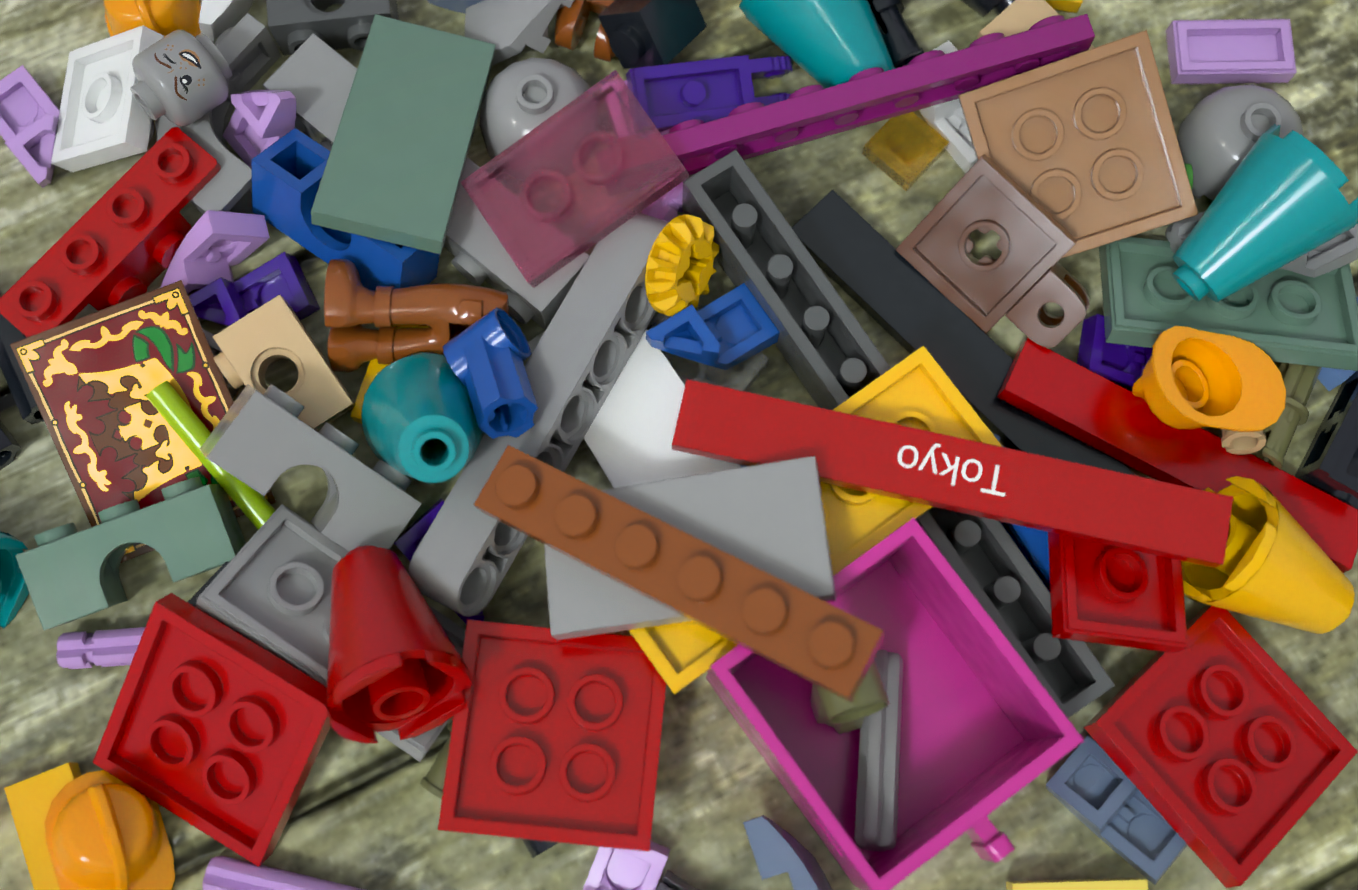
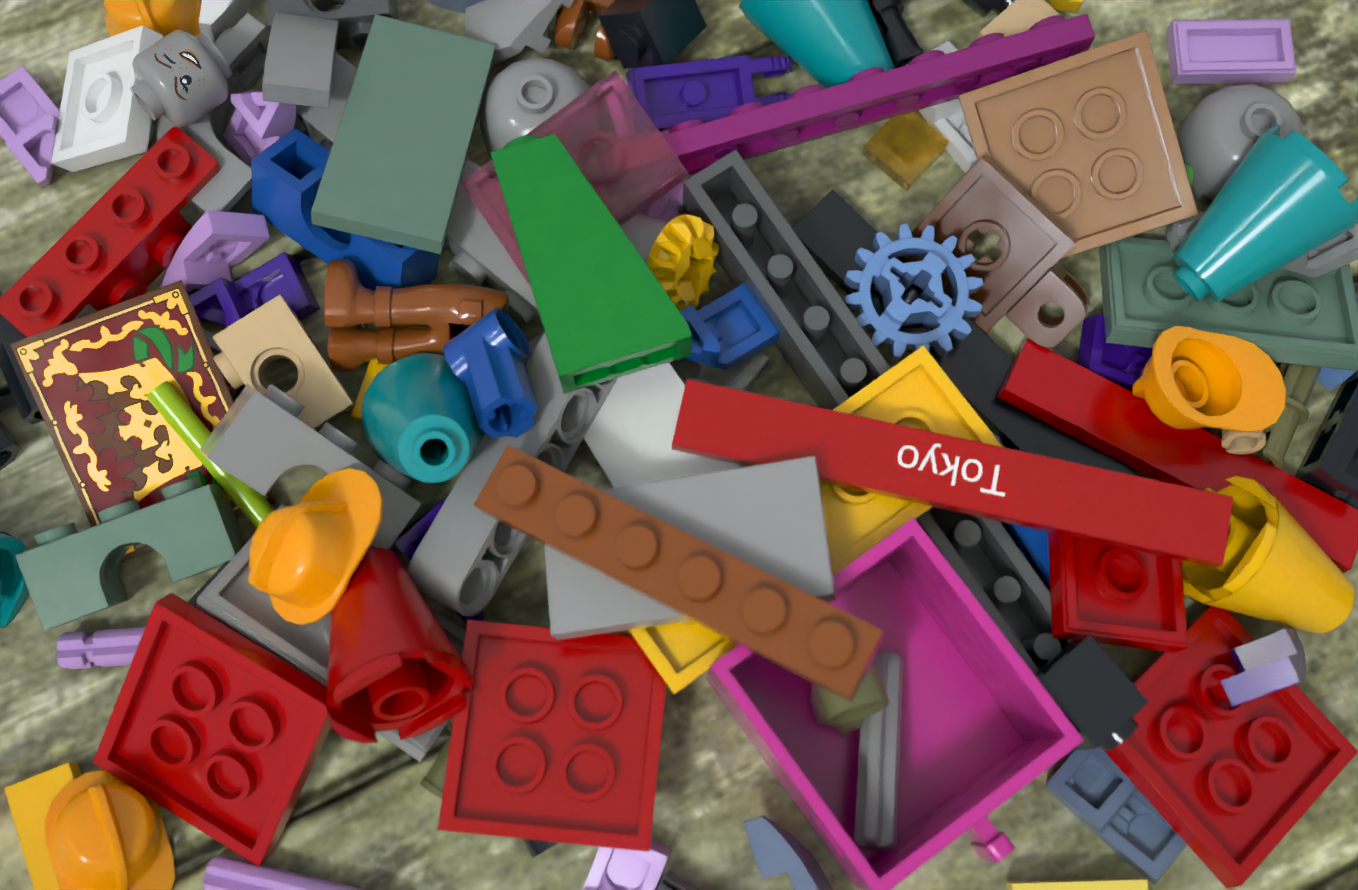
none -> light orange piece [248,468,383,625]
none -> light grey slope [262,12,339,109]
none -> green slope [490,134,692,394]
none -> medium blue gear [843,223,983,363]
none -> black brick [1034,635,1149,751]
none -> slope [1220,628,1306,707]

